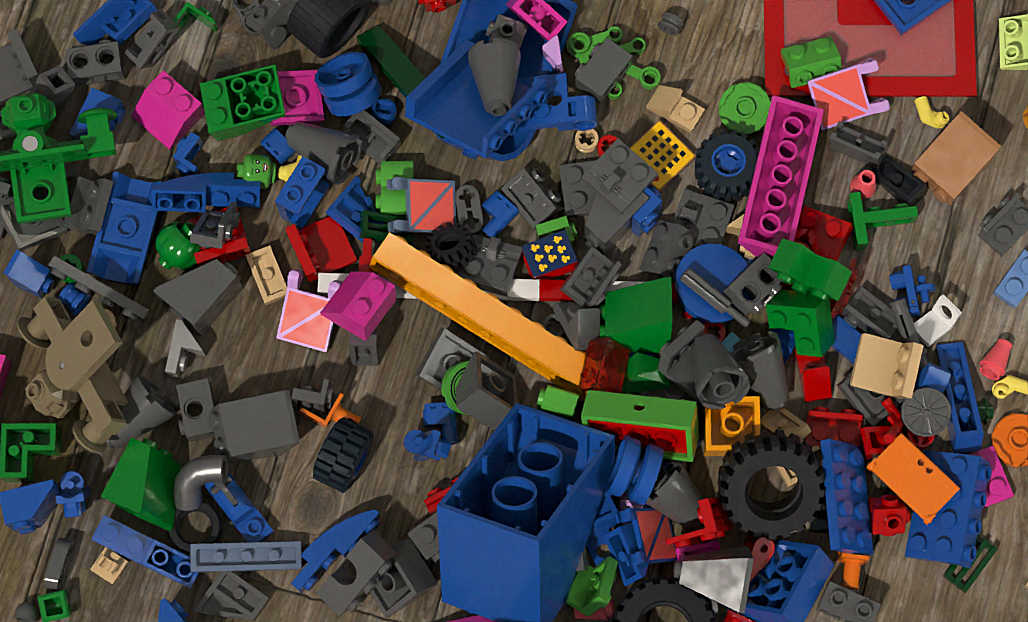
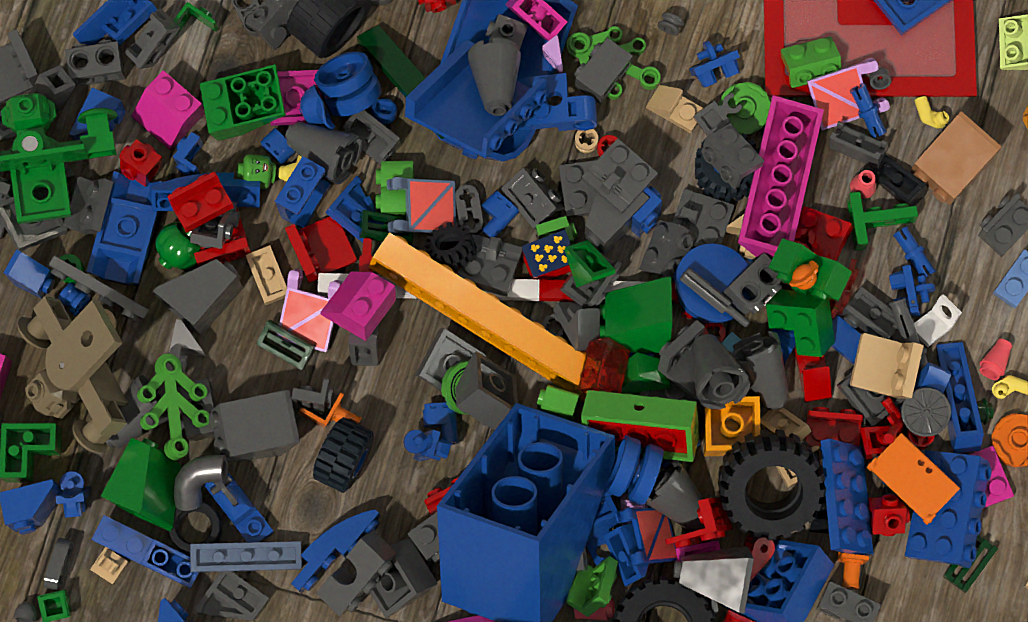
yellow tile [629,120,696,193] -> none
none -> red brick [119,139,162,187]
none -> bright green plant [137,354,209,460]
none -> red bracket [168,172,234,233]
none -> dark green tile [256,320,316,370]
none -> blue piece [299,84,335,129]
none -> green slope [565,240,616,288]
none -> blue hips [689,41,740,88]
none -> dark grey plate [693,93,743,136]
none -> dark grey bracket [701,123,764,189]
none -> orange piece [789,261,818,290]
none -> blue pin [850,83,887,138]
none -> dark grey hinge [869,66,891,90]
none -> blue pin [893,226,936,278]

